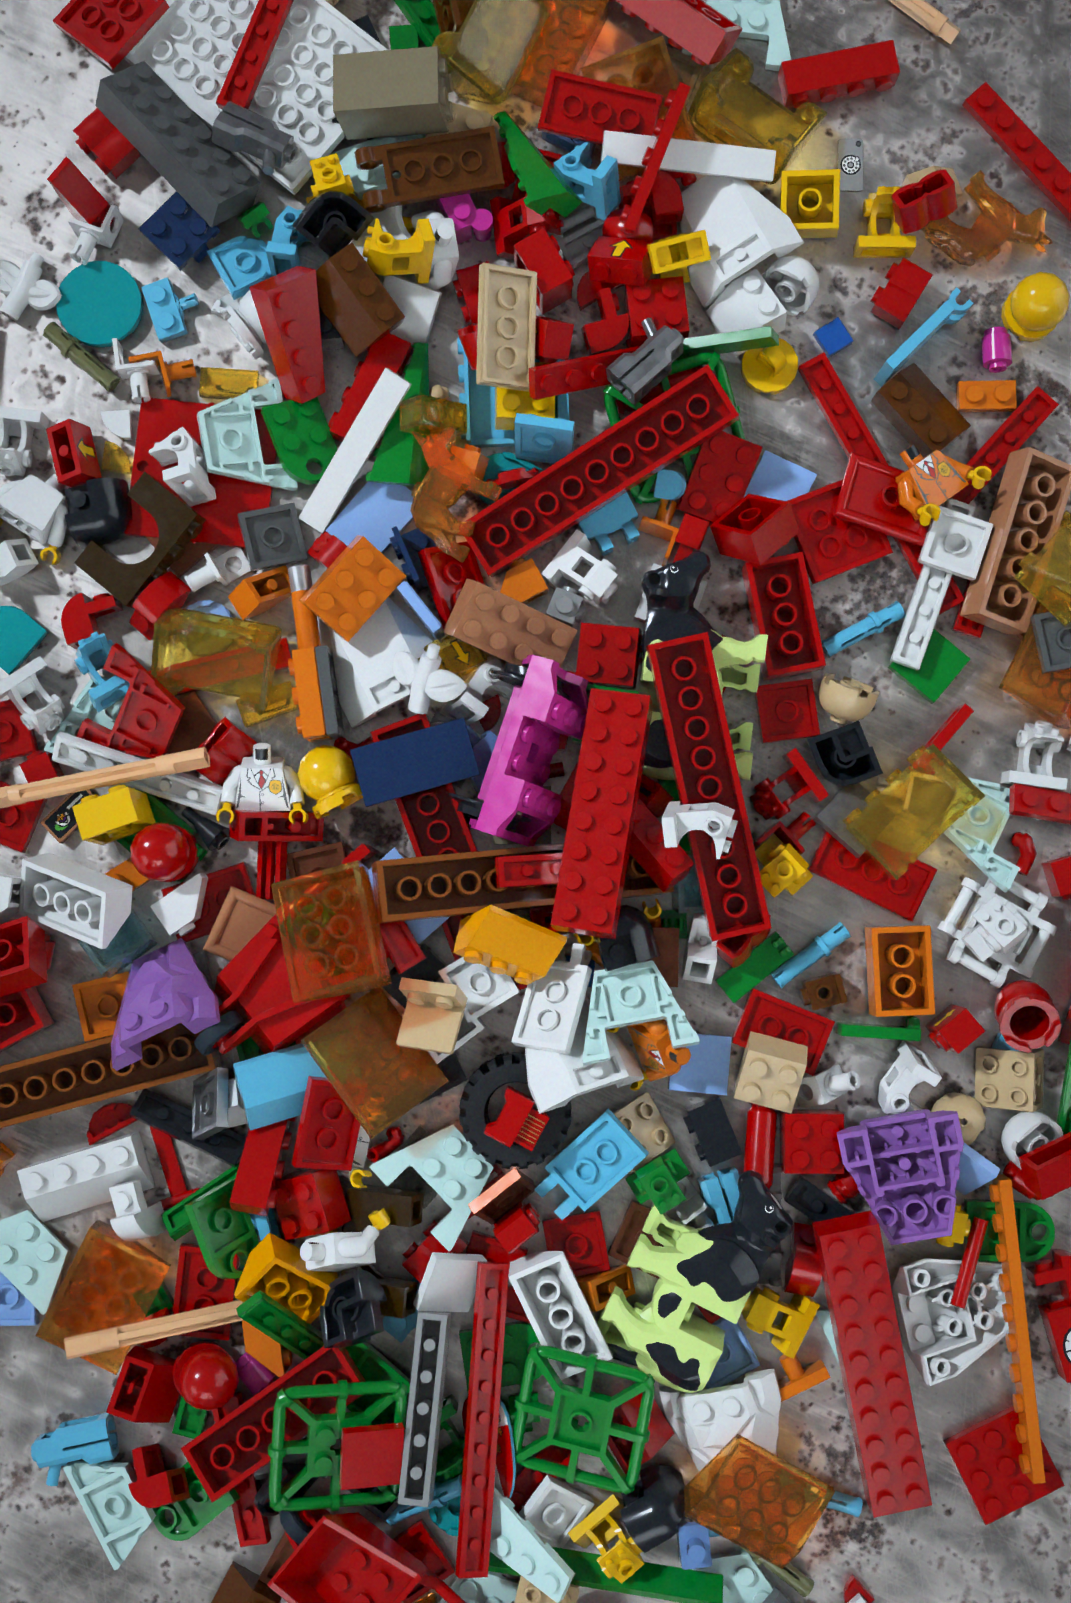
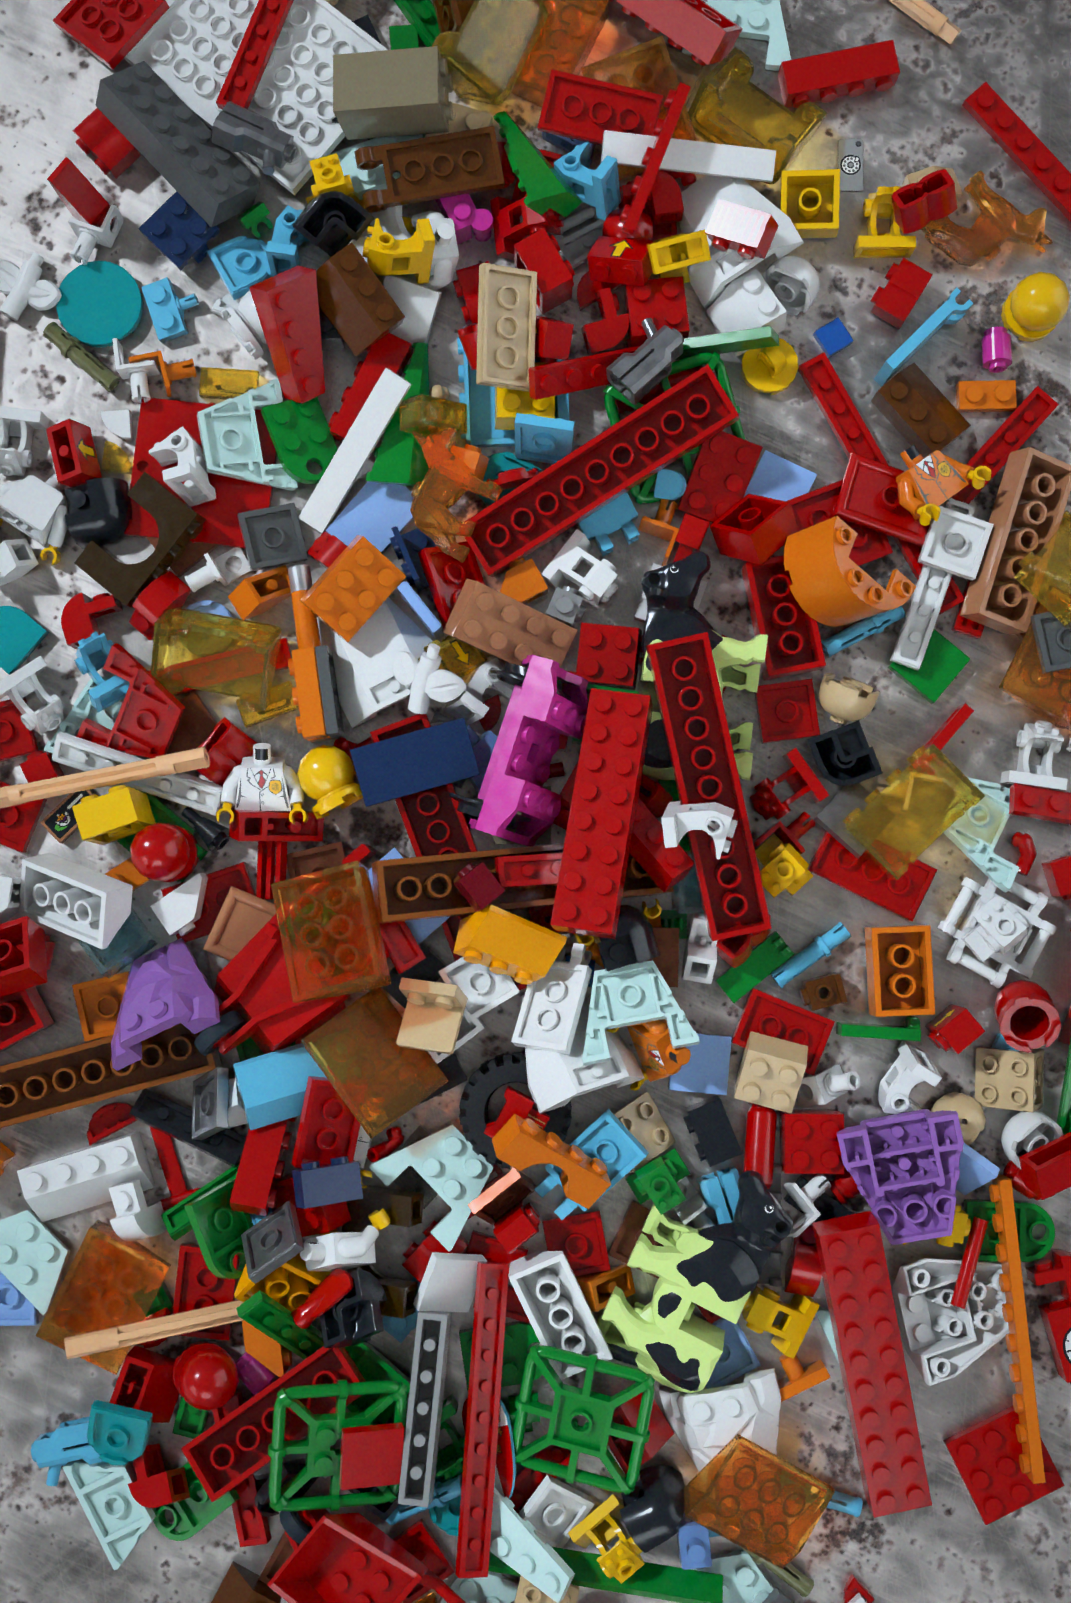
none -> teal tile [87,1400,153,1466]
none -> flat silver tile [241,1201,304,1284]
none -> red piece [291,1269,353,1329]
none -> dark blue brick [292,1156,363,1209]
none -> dark red brick [454,862,505,912]
none -> orange arch [492,1114,611,1209]
none -> brick [705,199,779,259]
none -> white bracket [783,1174,831,1237]
none -> orange cylinder [784,516,916,627]

